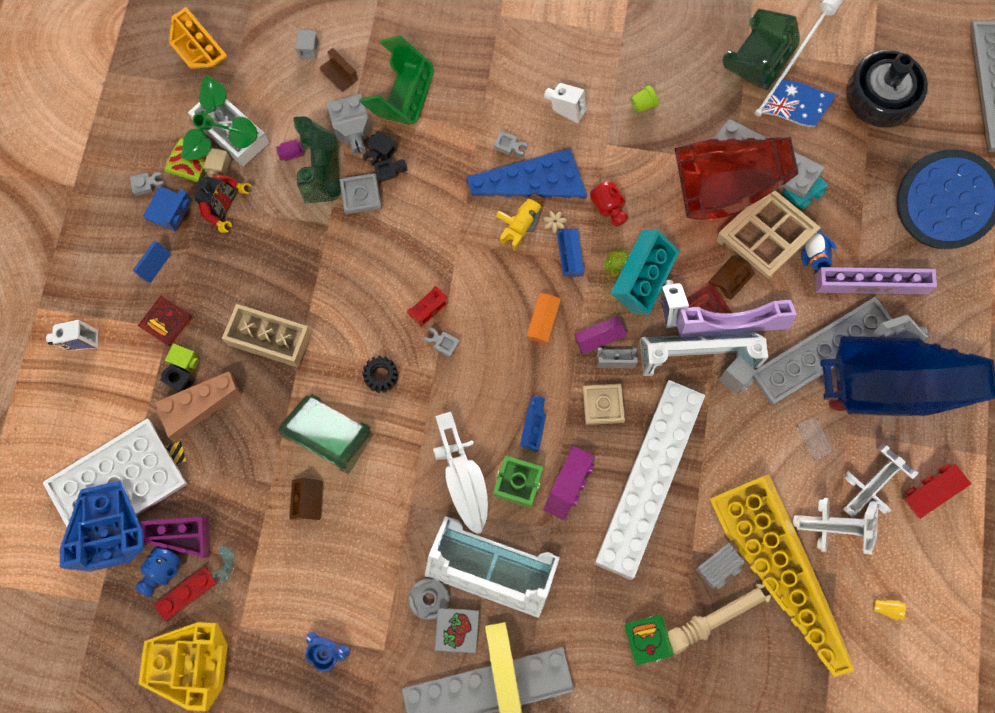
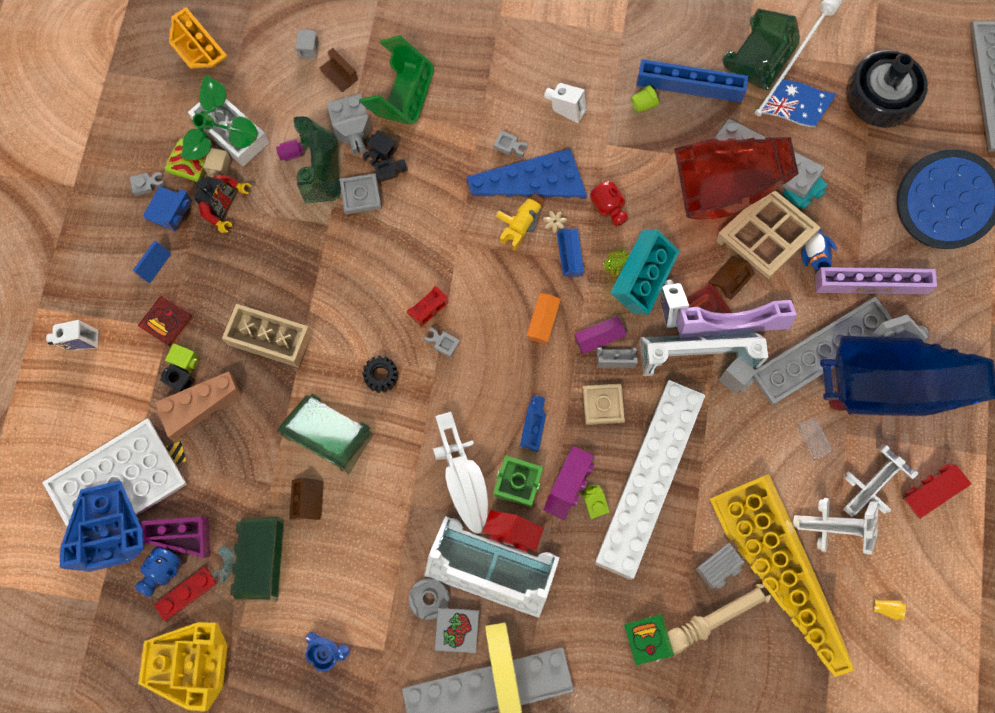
none -> clear green windscreen [230,516,284,602]
none -> red brick [482,510,544,552]
none -> lime bracket [580,485,610,519]
none -> blue brick [636,59,748,103]

